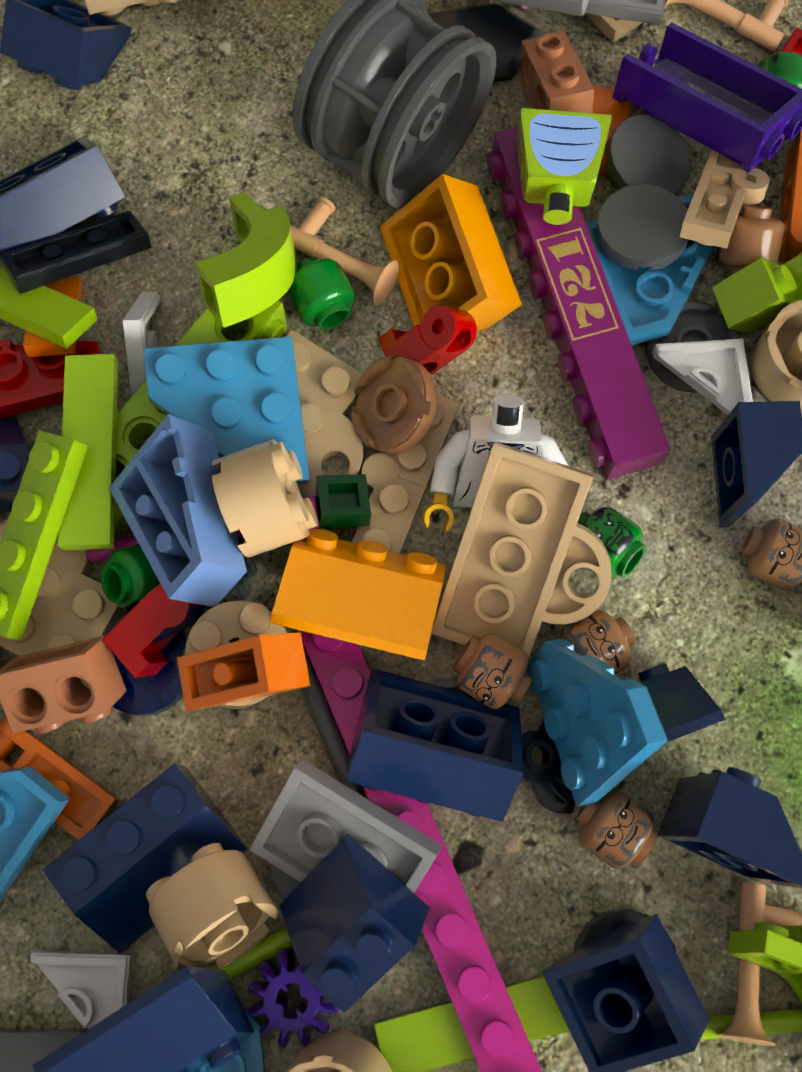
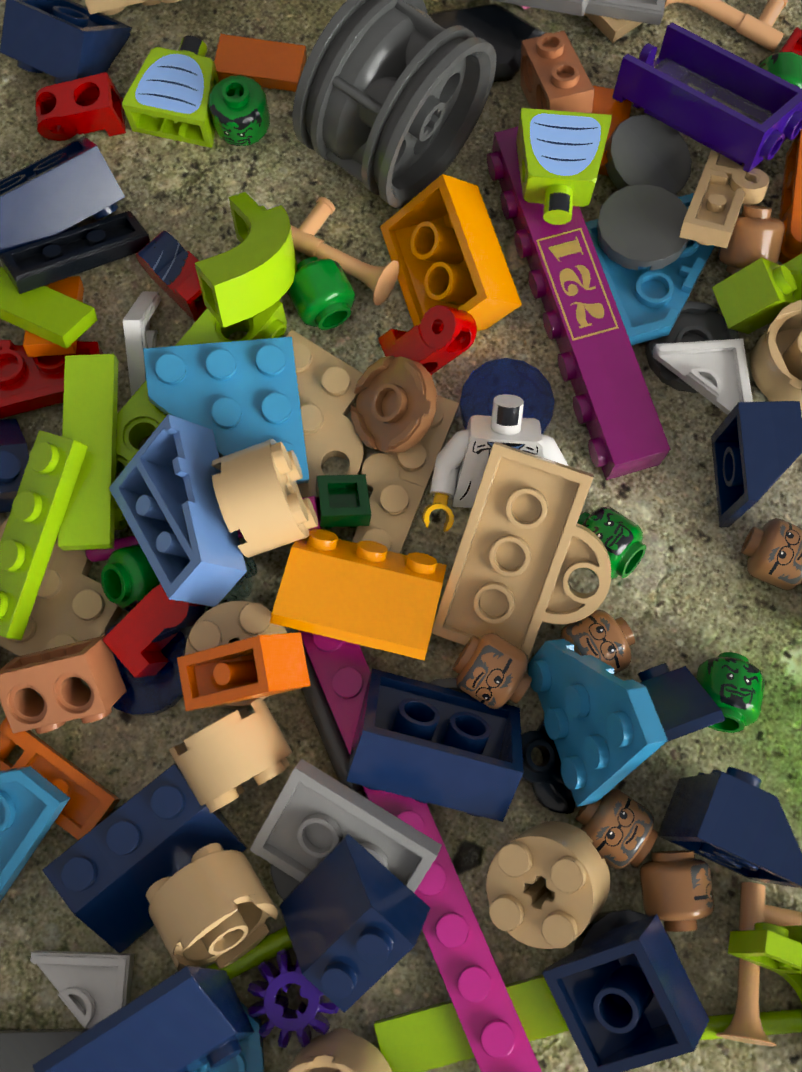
none -> red leg [35,72,126,141]
none -> torso [122,35,219,148]
none -> leg [136,230,207,322]
none -> tan brick [169,698,293,813]
none -> green head [209,75,270,146]
none -> orange tile [214,34,307,92]
none -> clear blue tile [460,358,555,434]
none -> tan brick [486,821,610,949]
none -> medium nougat head [640,850,714,932]
none -> green head [696,652,765,733]

